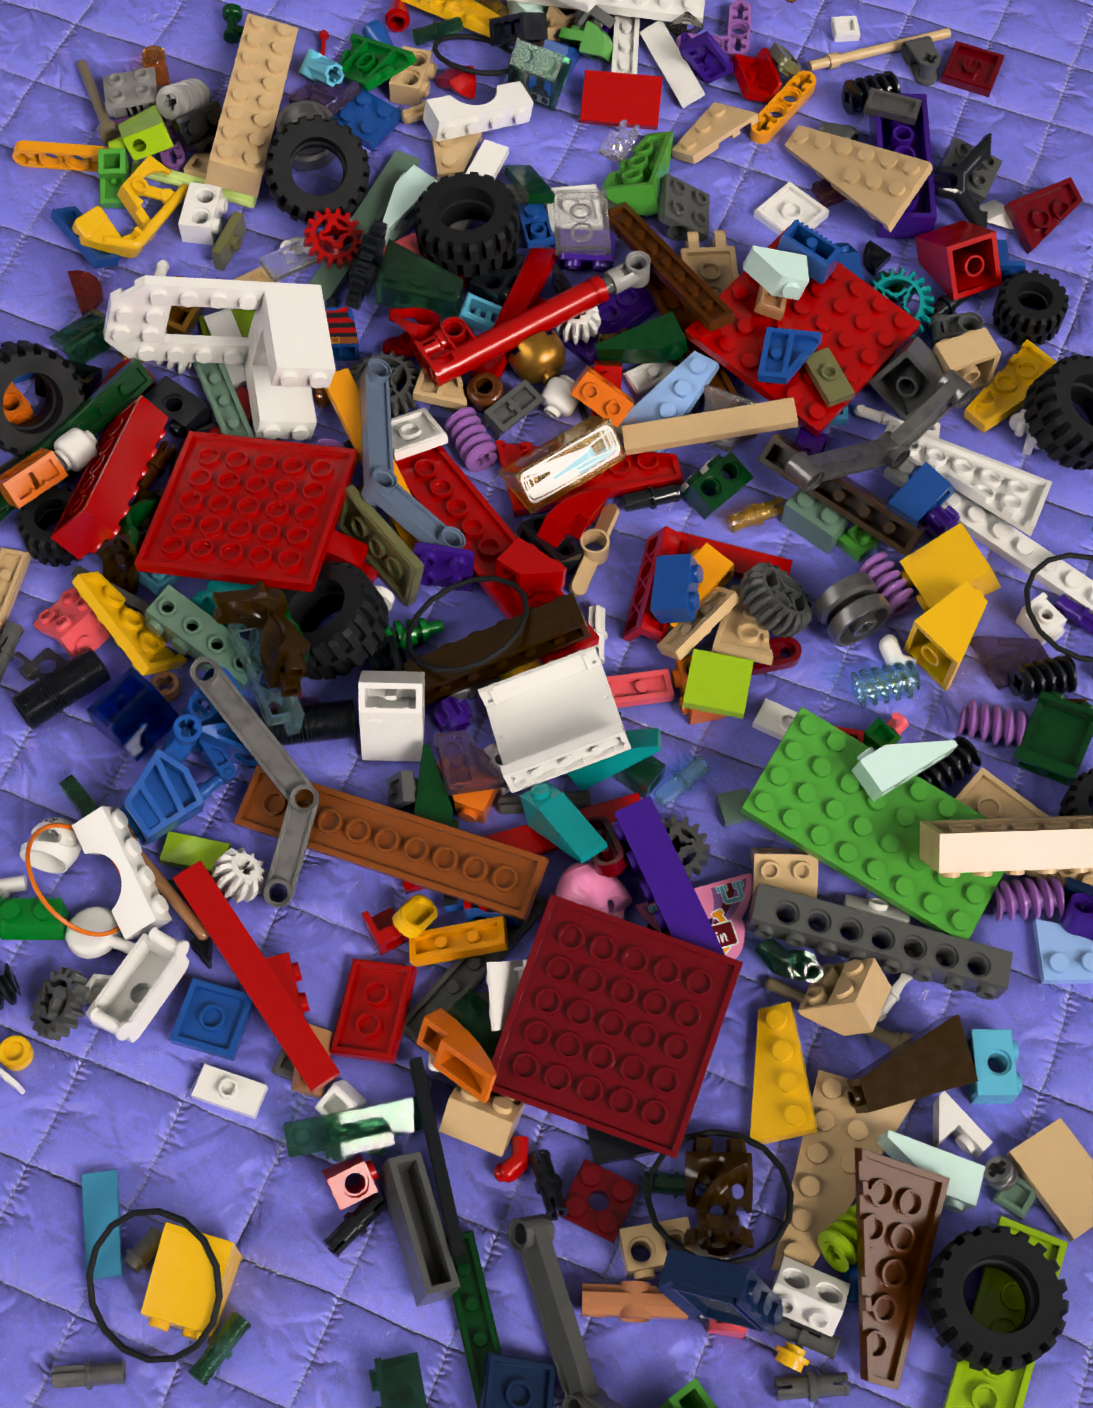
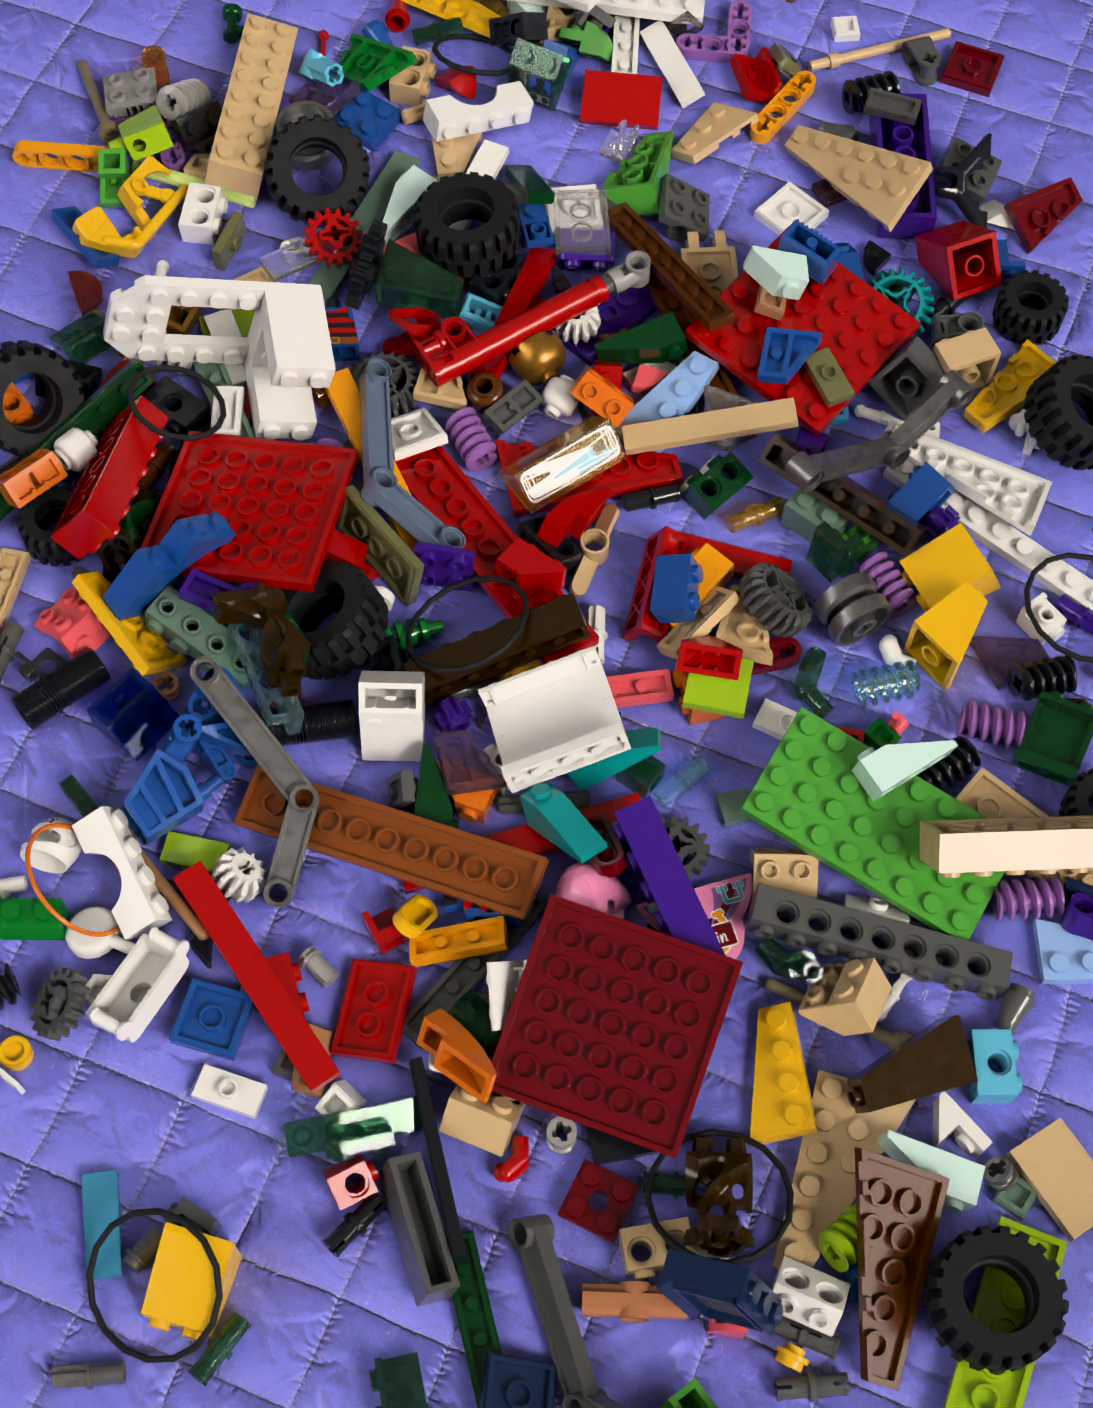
black pin [529,1149,568,1221] -> none
dark purple bracket [679,31,734,84] -> none
none -> blue arch [102,512,236,621]
none -> black piece [127,365,226,441]
none -> dark grey bracket [163,1197,222,1237]
none -> dark purple hinge [178,568,255,613]
none -> white tile [211,385,244,436]
none -> light grey pin [298,946,340,988]
none -> light grey bush [546,1117,577,1155]
none -> coral tile [631,364,667,393]
none -> red slope [676,636,743,680]
none -> clear green arm [792,647,835,719]
none -> clear green bracket [806,521,862,583]
none -> dark grey cone [995,983,1036,1035]

